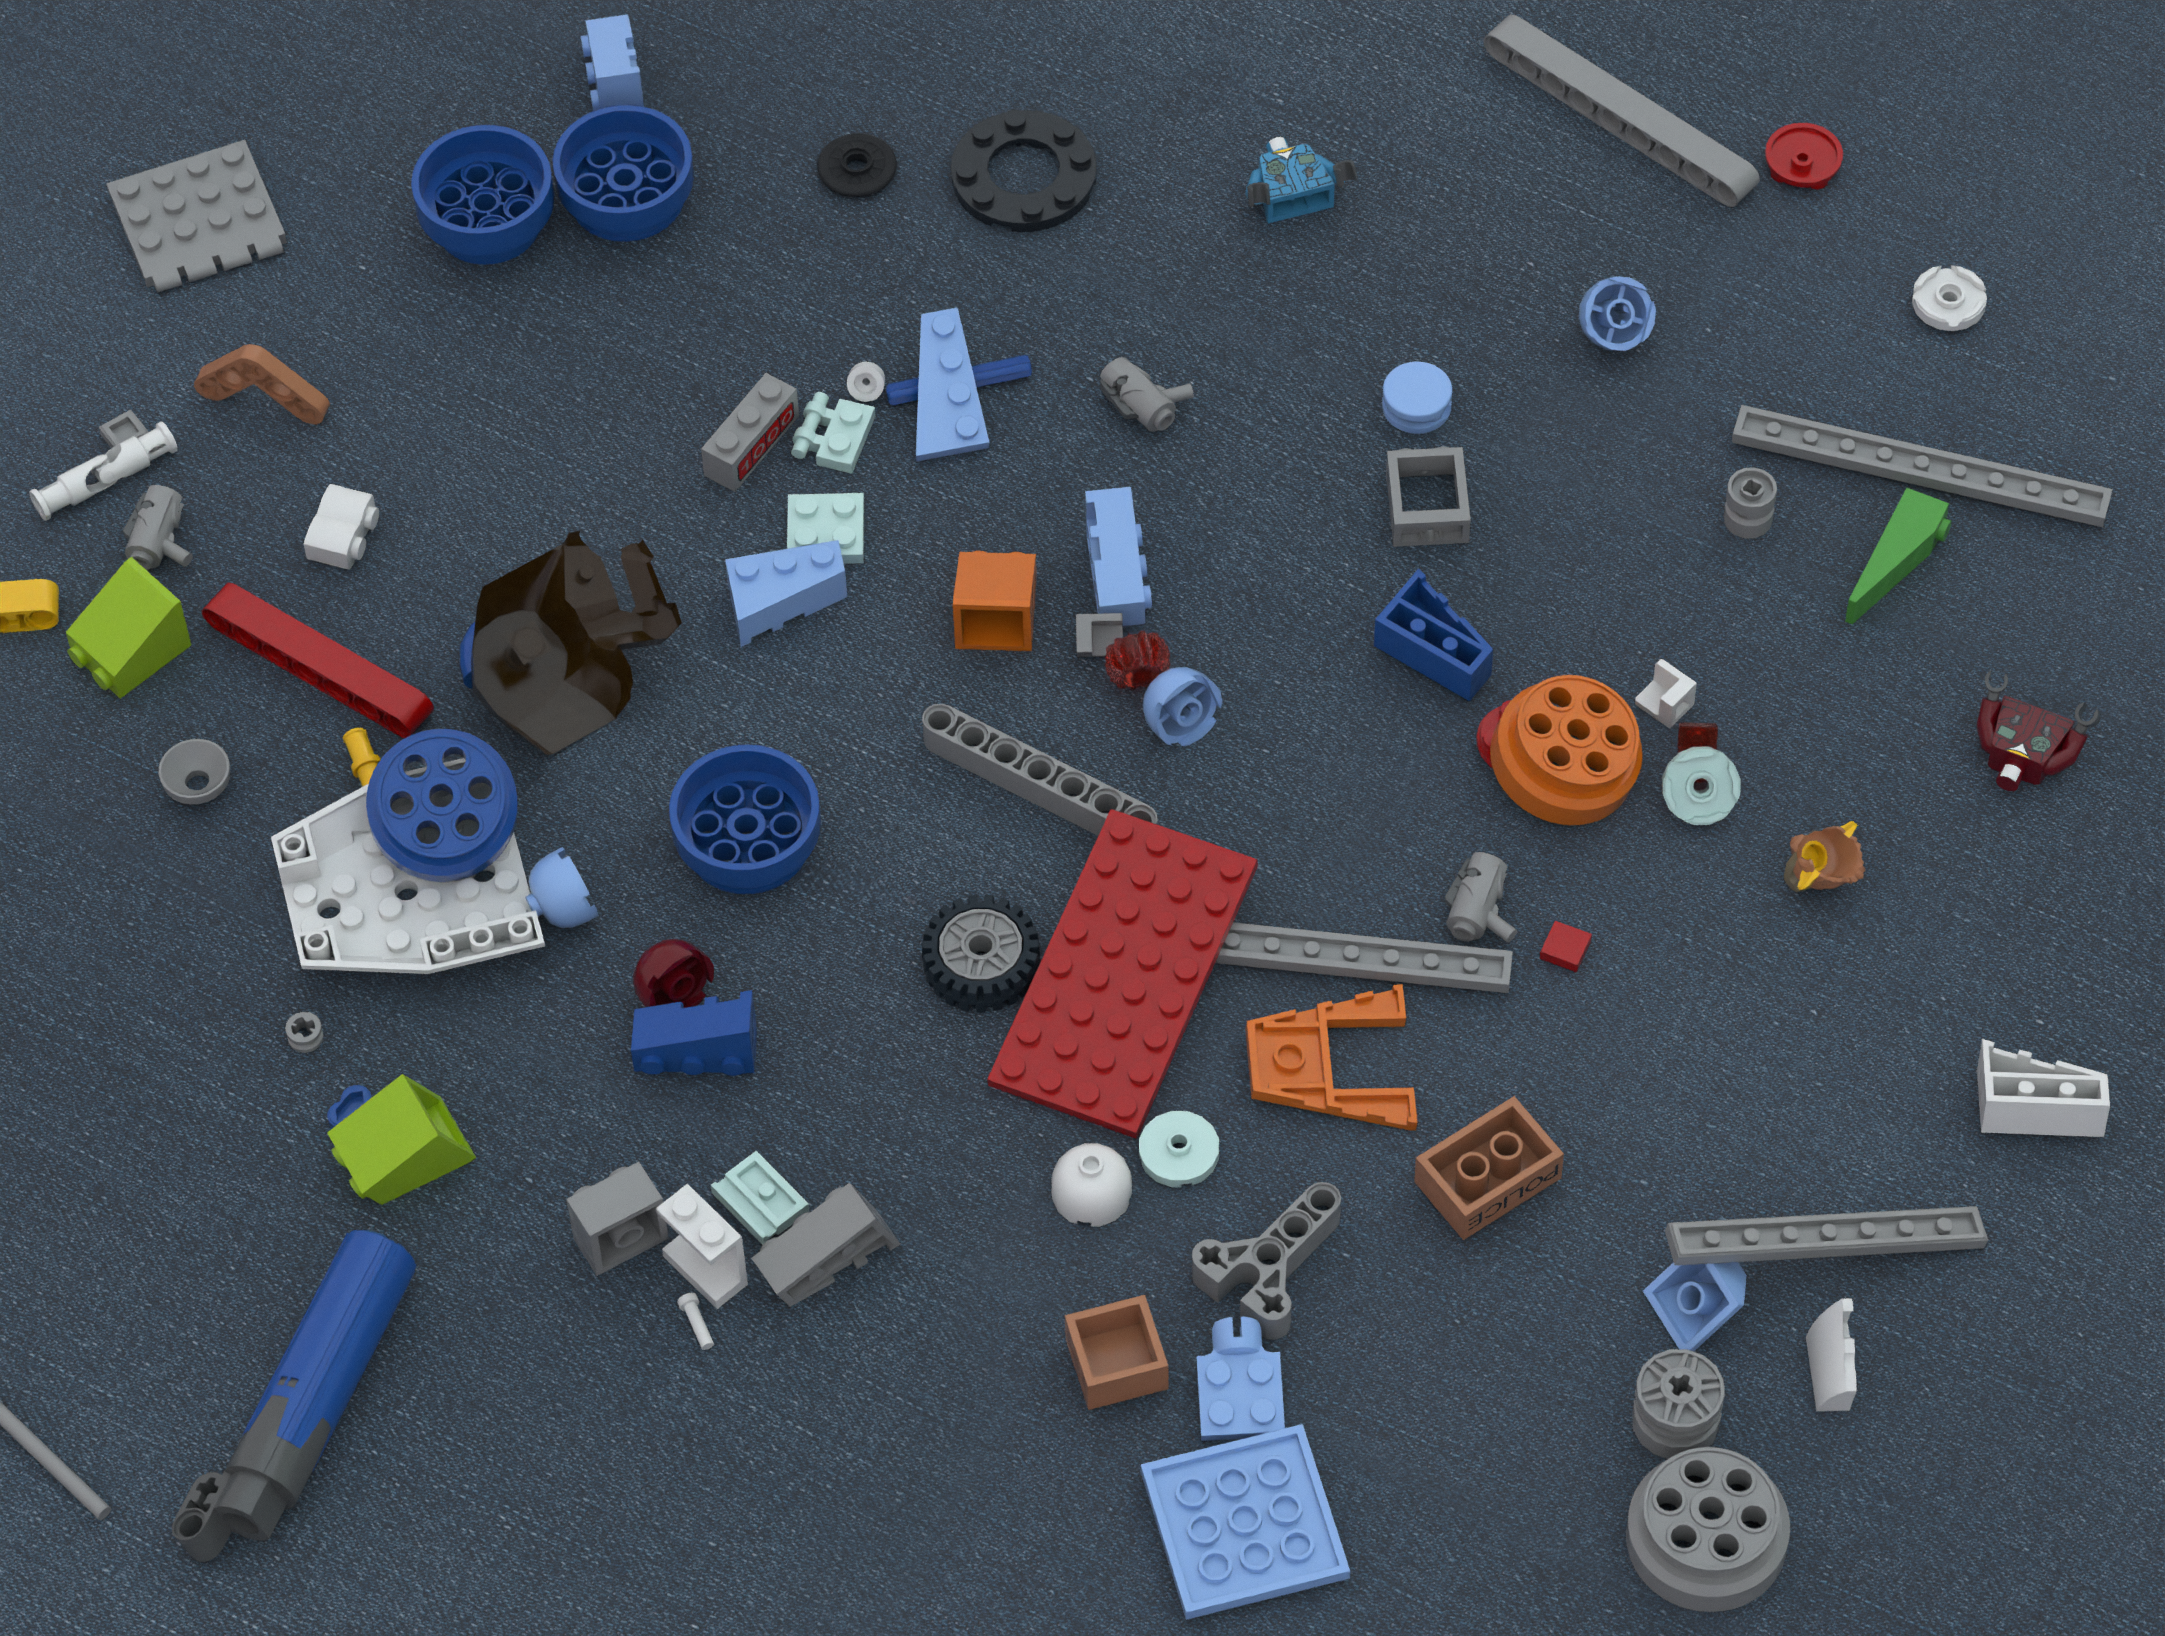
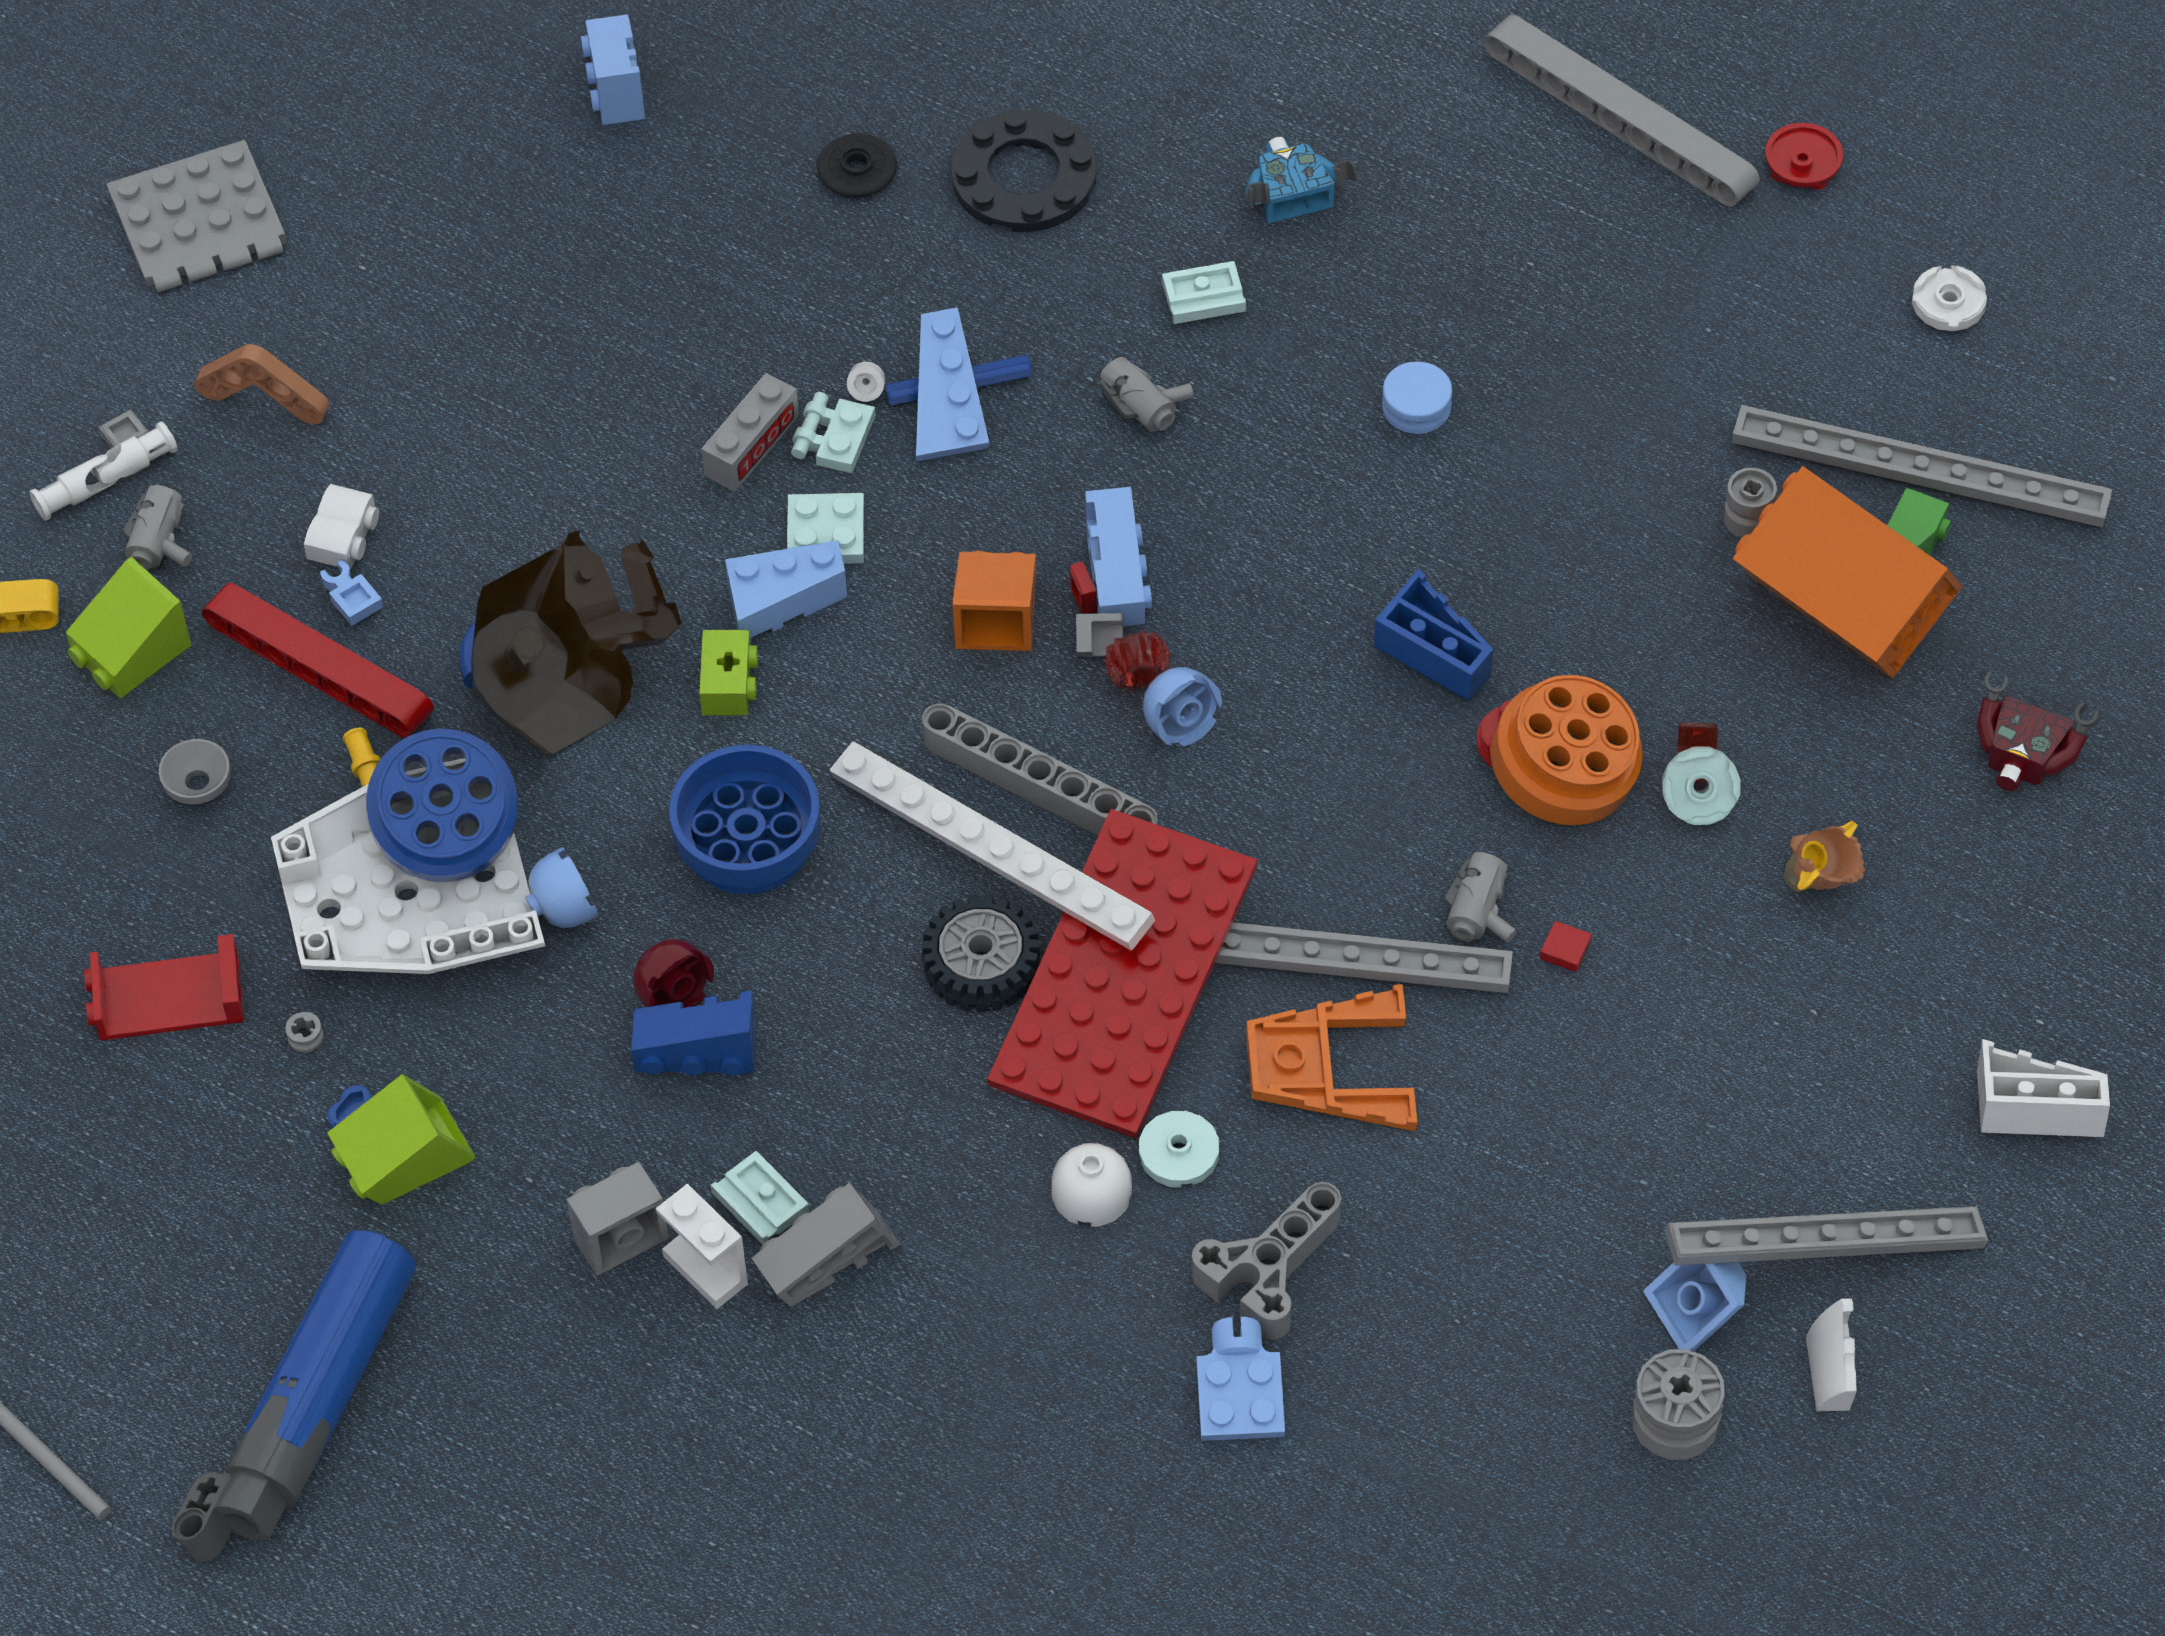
blue wheel [412,125,554,265] -> none
blue wheel [553,105,694,242] -> none
white piece [677,1293,714,1350] -> none
nougat piece [1065,1295,1169,1410] -> none
light blue plate [1141,1424,1350,1620] -> none
light grey window [1386,446,1471,547] -> none
nougat brick [1414,1096,1564,1240] -> none
light blue cylinder [1579,276,1656,351] -> none
light grey wheel [1626,1447,1790,1612] -> none
white panel [1635,659,1697,729] -> none
none -> red panel [84,934,244,1041]
none -> light blue plate [320,560,383,626]
none -> lime brick [699,630,758,715]
none -> white plate [829,741,1155,951]
none -> red tile [1069,561,1097,614]
none -> light aqua plate [1162,261,1246,324]
none -> orange container [1732,466,1963,679]

